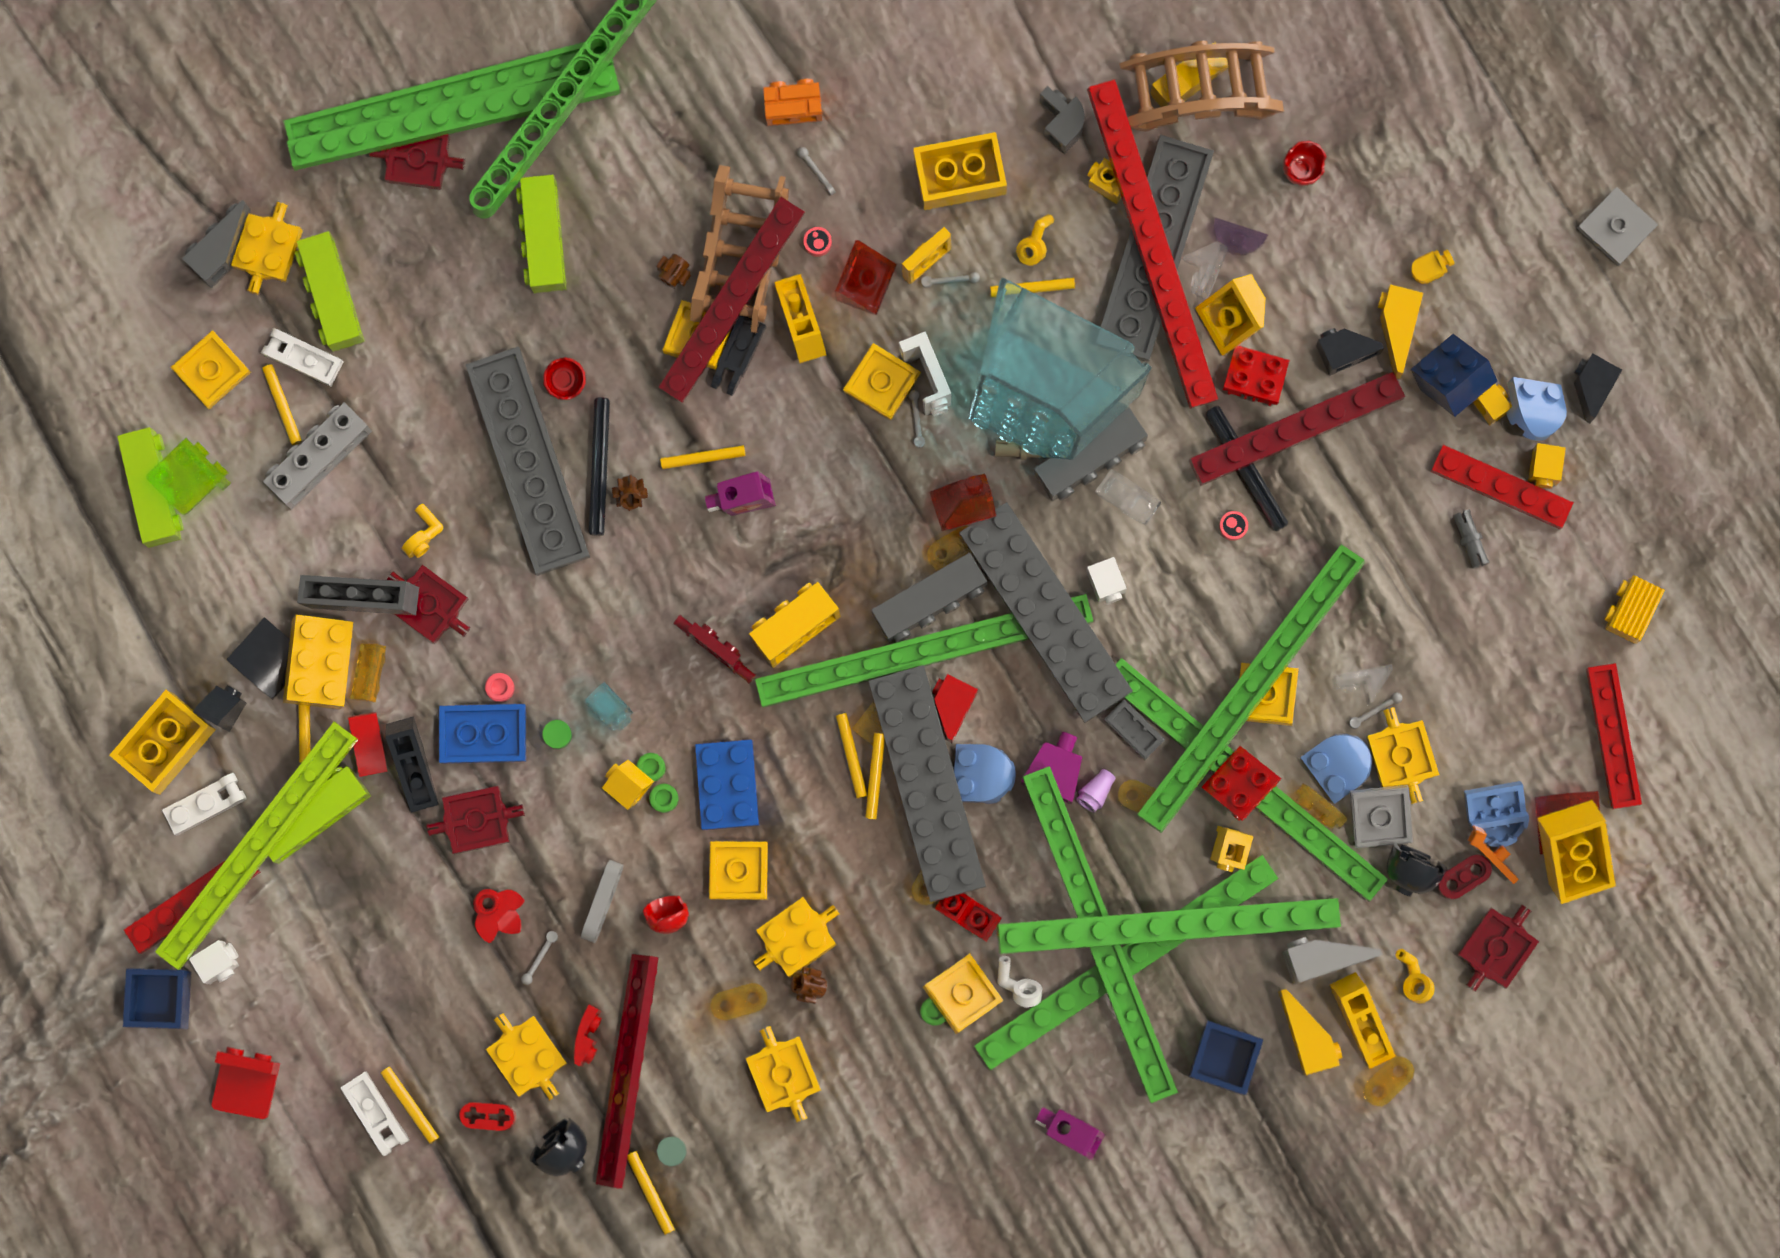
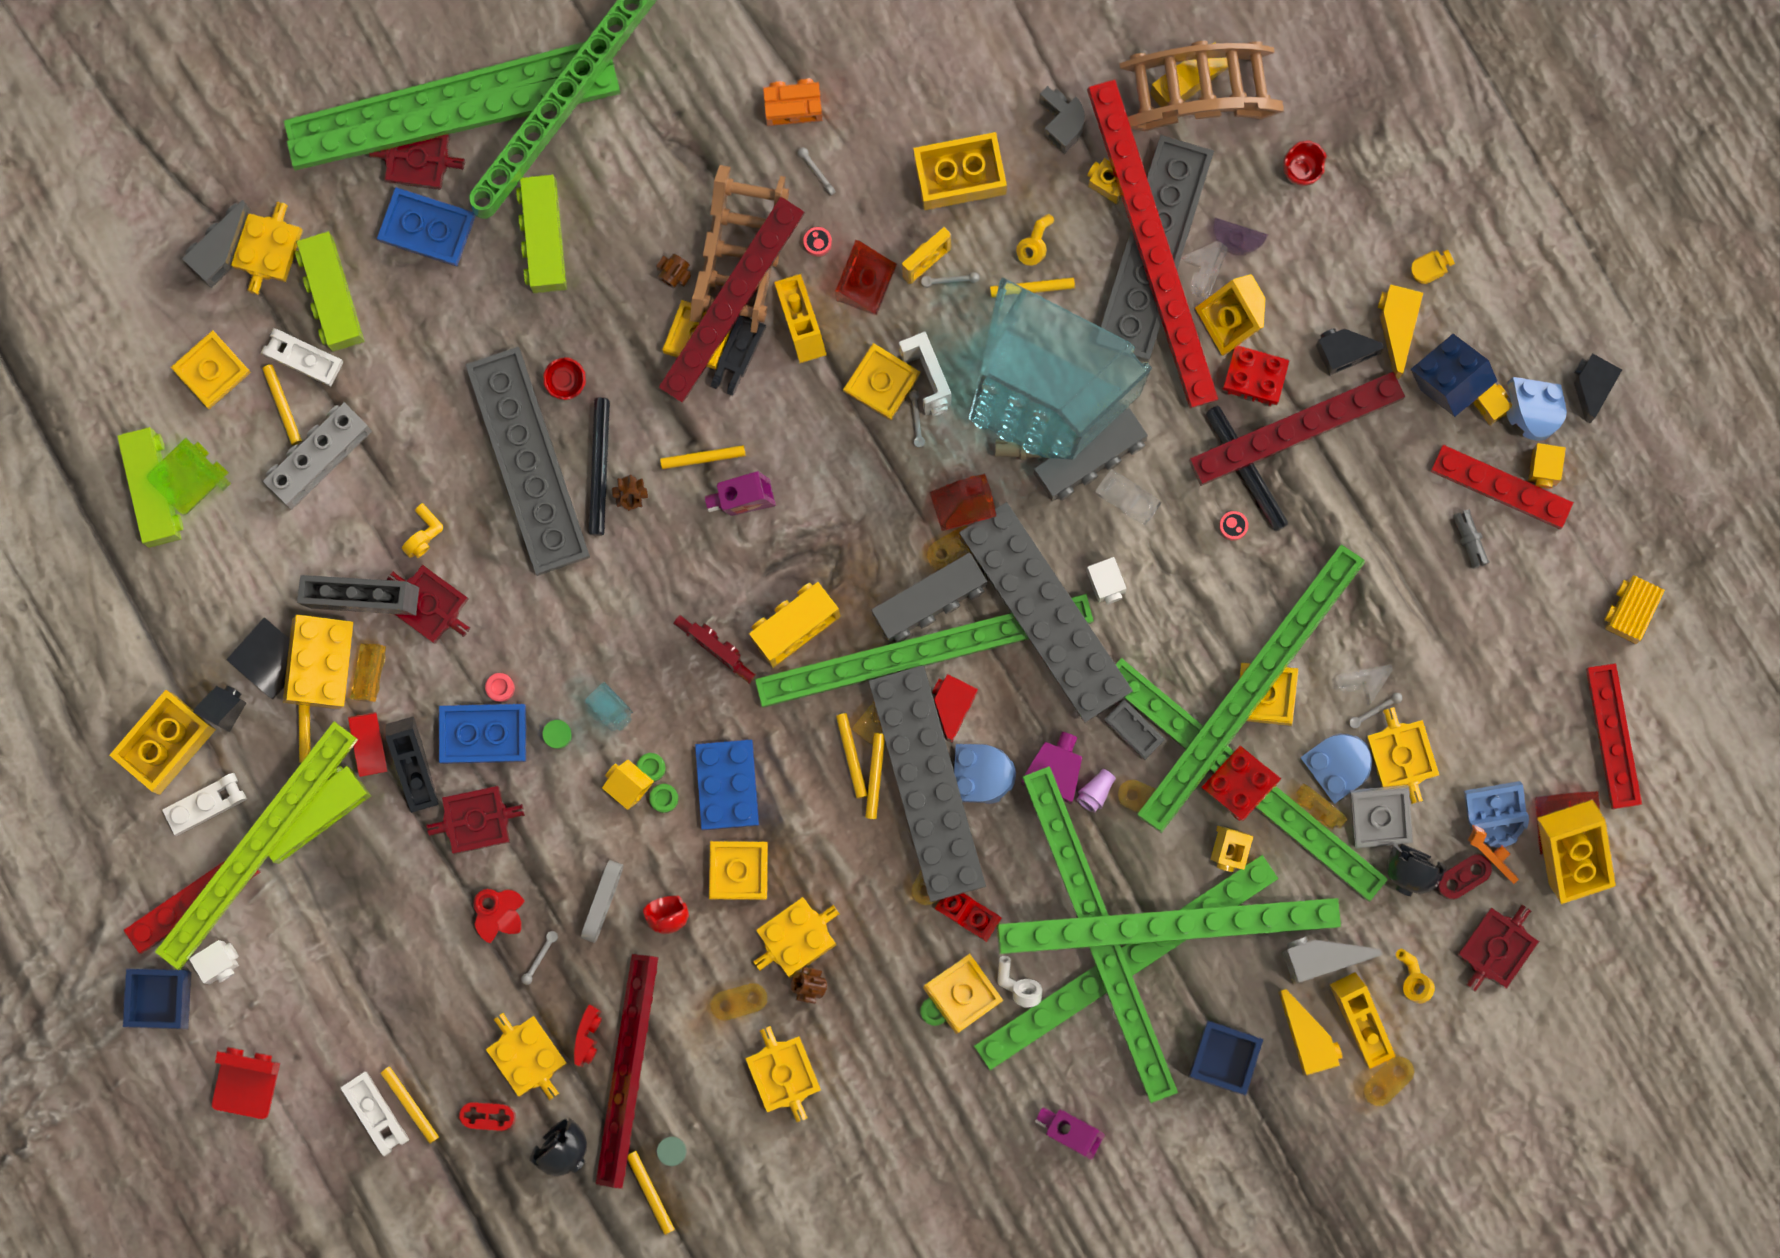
light grey plate [1577,187,1658,266] -> none
none -> blue plate [377,187,476,267]

